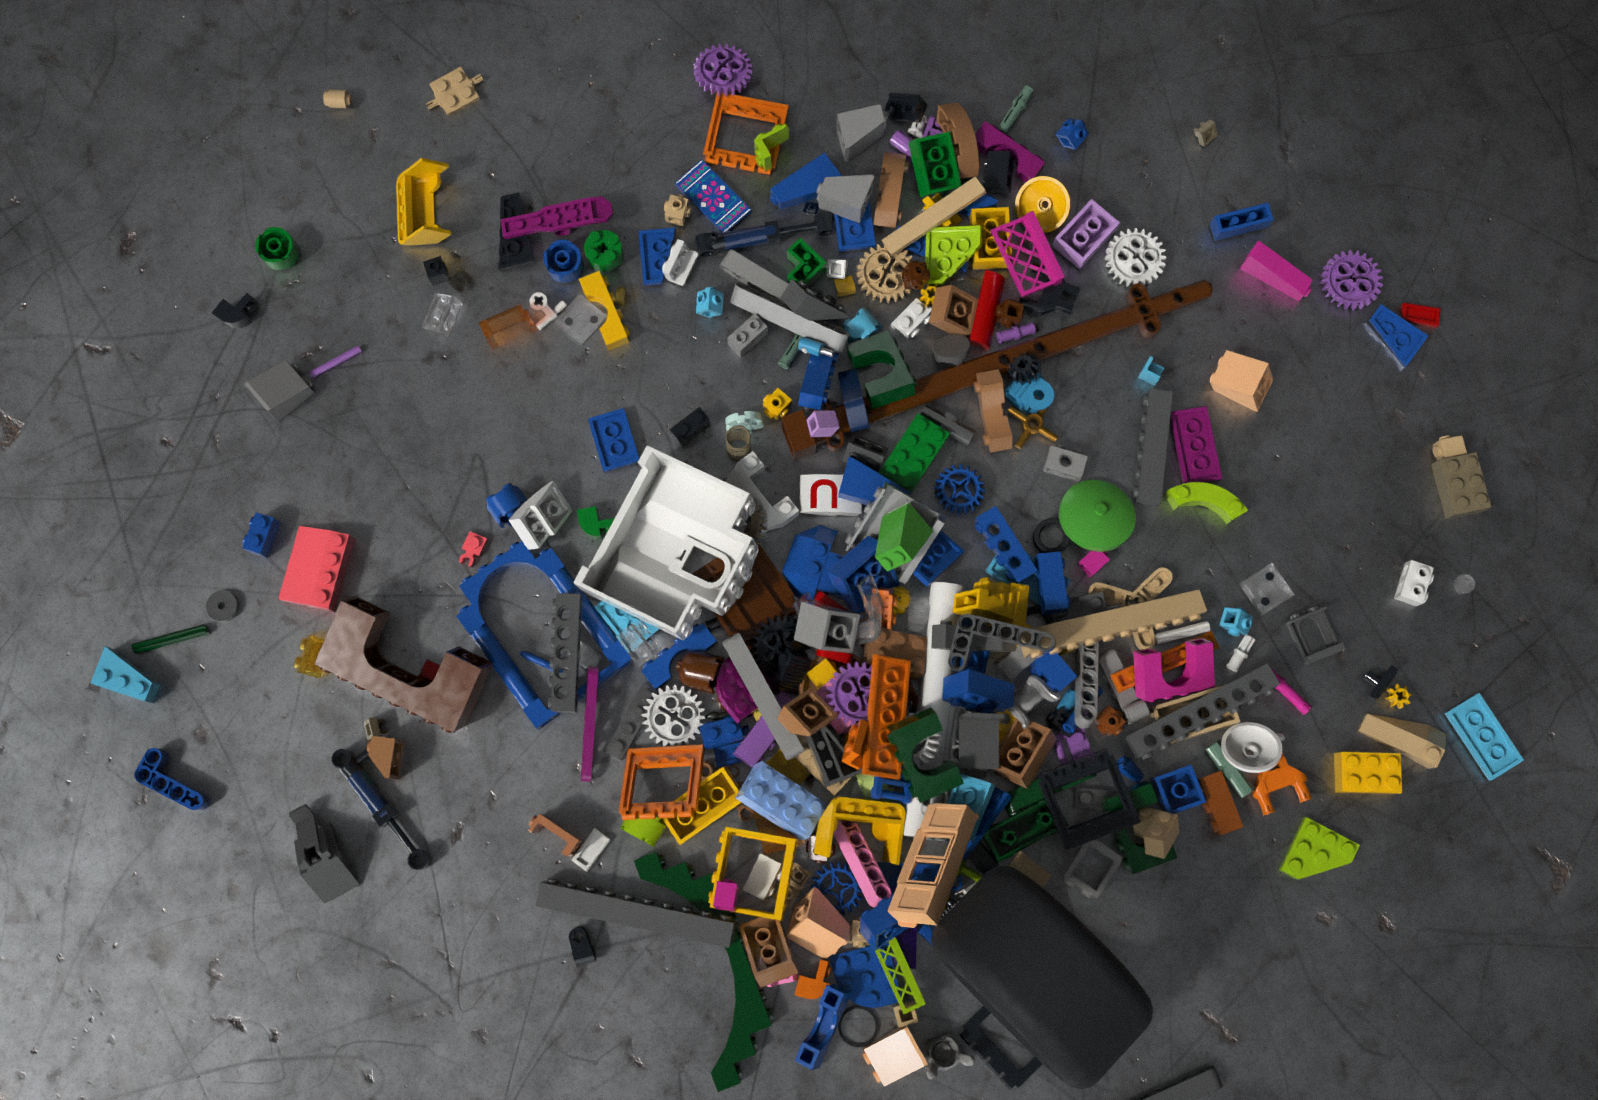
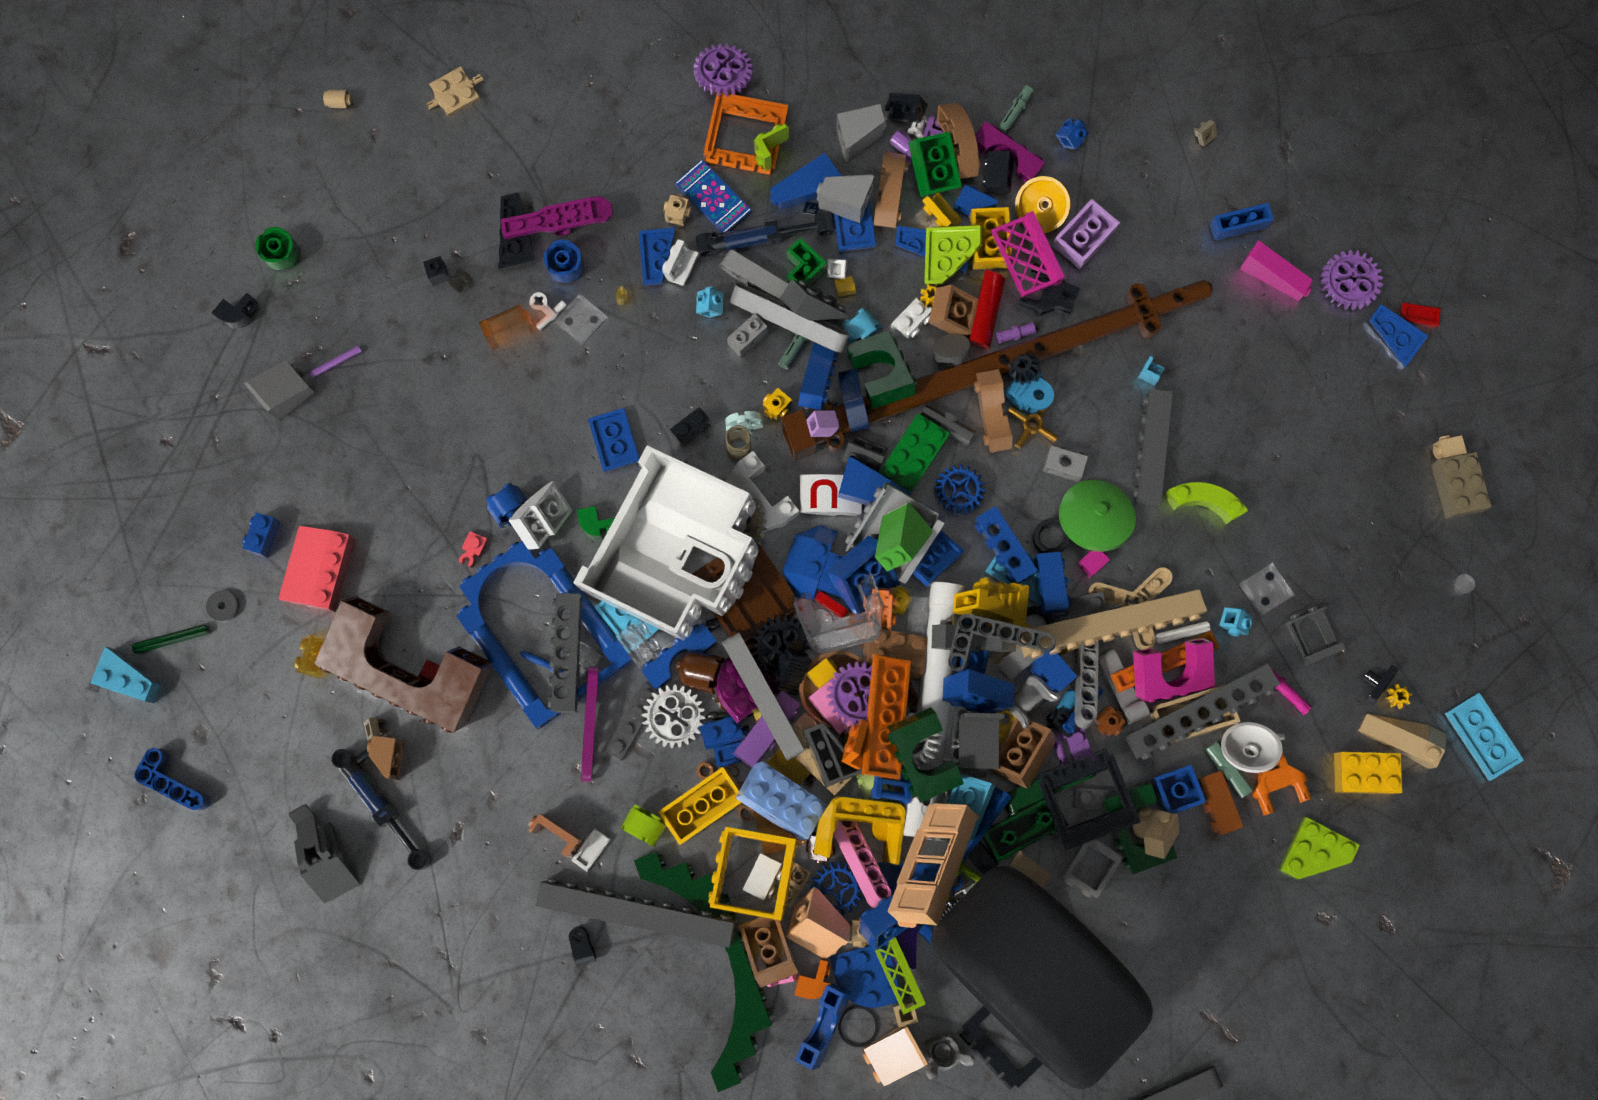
yellow windscreen [396,158,451,246] -> none
clear bracket [422,293,462,337] -> none
yellow arch [579,271,630,351] -> none
green brick [584,230,624,273] -> none
orange hinge [619,744,705,820] -> none
dark pink brick [713,879,740,912] -> none
medium nougat slope [777,688,838,737] -> none
light grey slope [794,601,860,653] -> none
dark azure piece [798,337,834,357] -> none
red beam [816,649,853,665] -> none
tan gear [857,244,913,304] -> none
tan tile [881,176,986,257] -> none
reddish brown brick [902,260,930,290] -> none
reddish brown brick [995,299,1024,328] -> none
white gear [1105,228,1166,287] -> none
blue cone [1117,755,1145,783] -> none
magenta plate [1170,406,1222,484] -> none
light nougat slope [1210,350,1274,412] -> none
white axle [1226,635,1255,672] -> none
white brick [1394,560,1434,606] -> none

